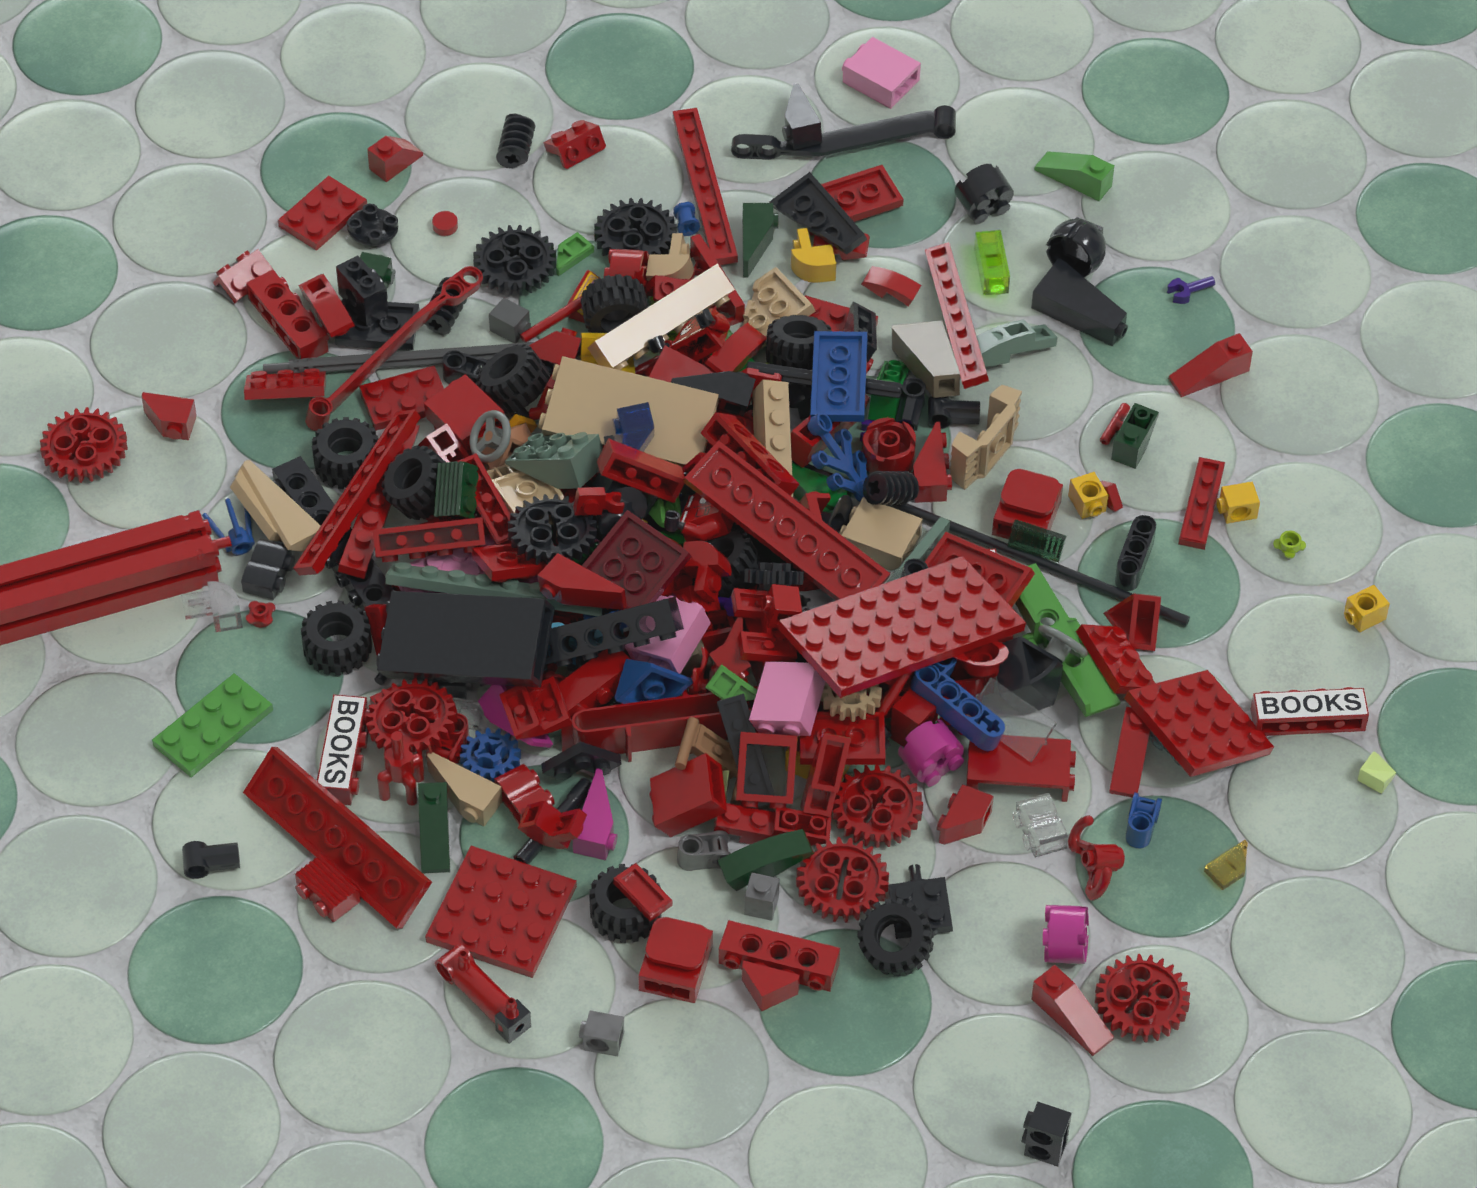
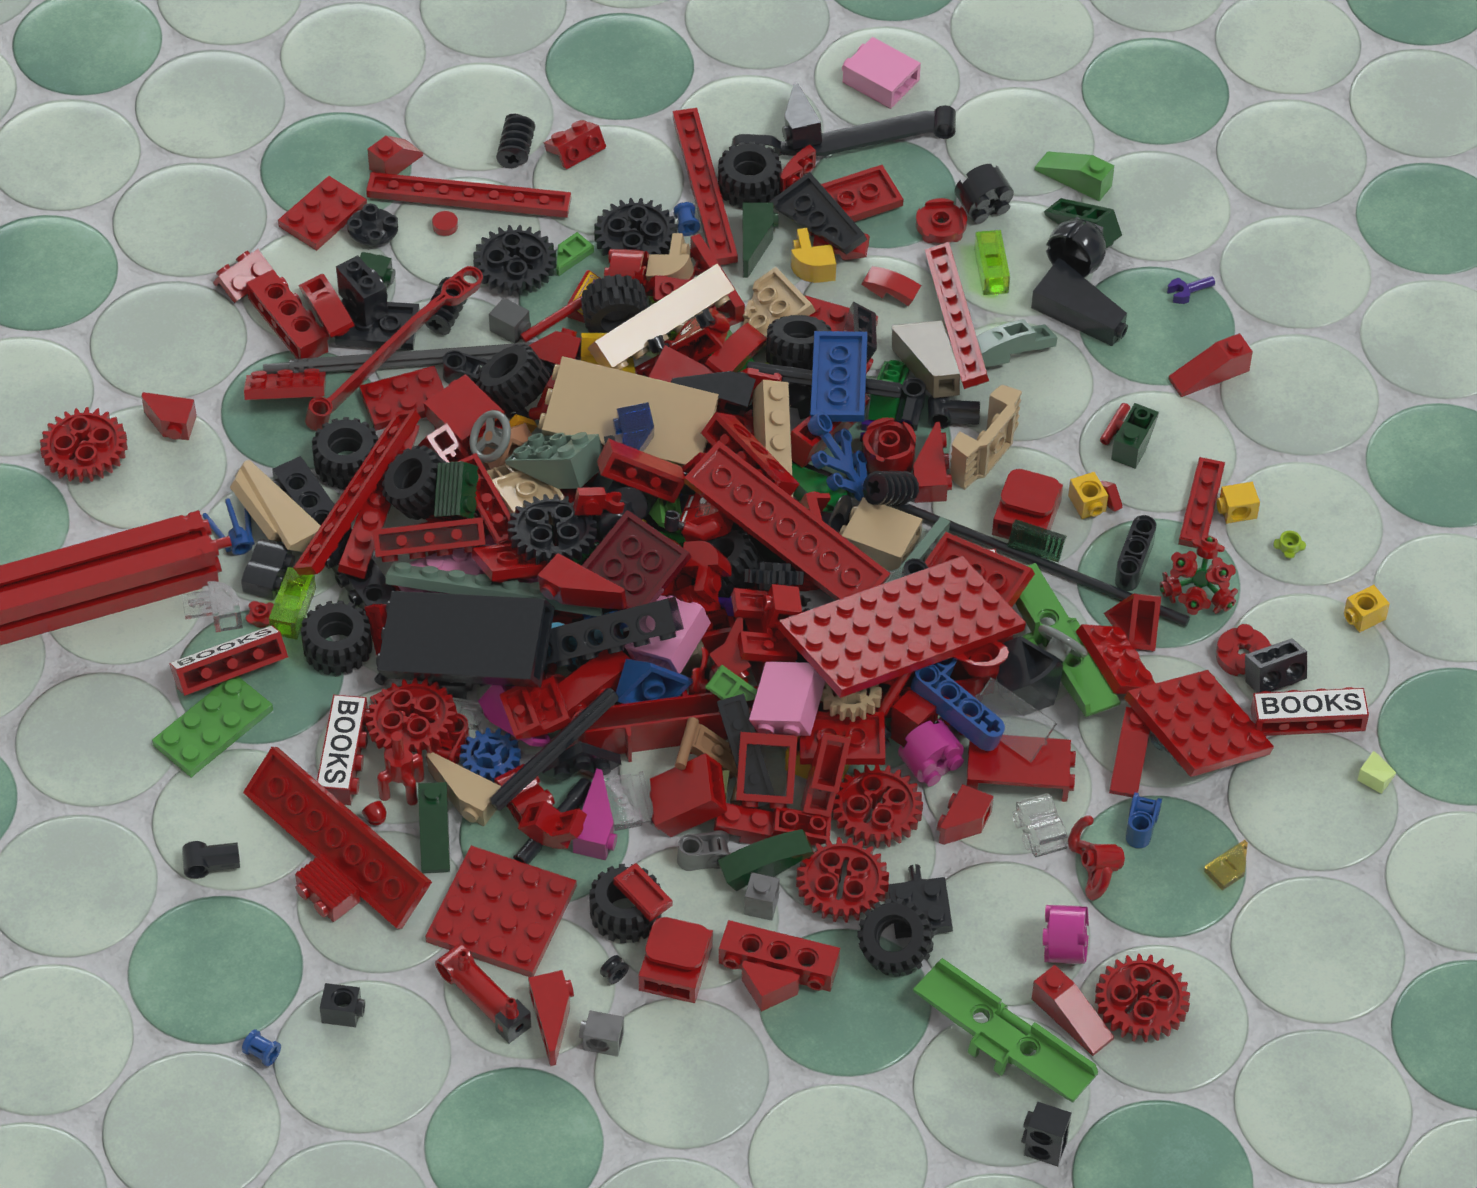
none -> red brick [169,625,288,696]
none -> blue bush [242,1029,281,1066]
none -> clear neon green brick [269,567,316,640]
none -> black brick [320,983,366,1027]
none -> red hinge [362,801,387,826]
none -> red plate [366,172,571,218]
none -> black axle [489,687,619,811]
none -> red slope [528,970,574,1066]
none -> black bush [600,955,629,984]
none -> clear plate [604,771,654,831]
none -> black tyre [718,142,782,209]
none -> red slope [780,145,816,193]
none -> bright green piece [913,958,1098,1103]
none -> red plate [916,198,967,243]
none -> dark green slope [1044,198,1122,248]
none -> red plant [1160,536,1238,615]
none -> red plate [1216,624,1271,677]
none -> black brick [1245,638,1307,693]

